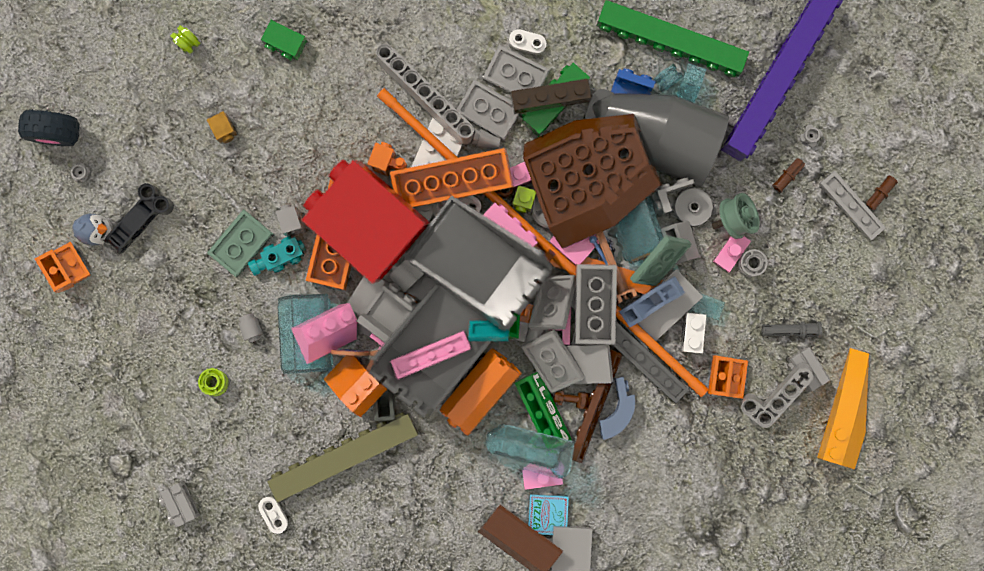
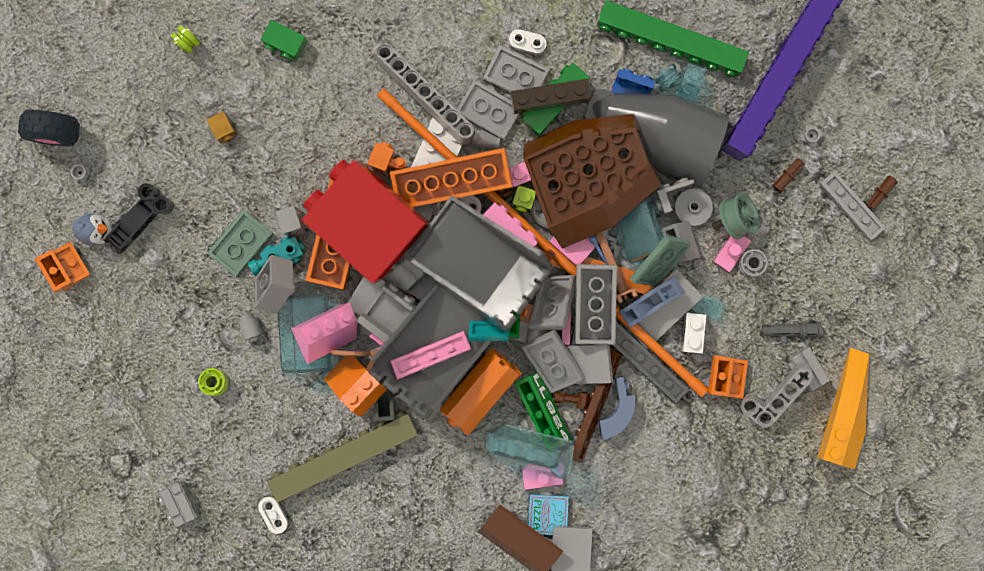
none -> light grey brick [255,255,295,313]

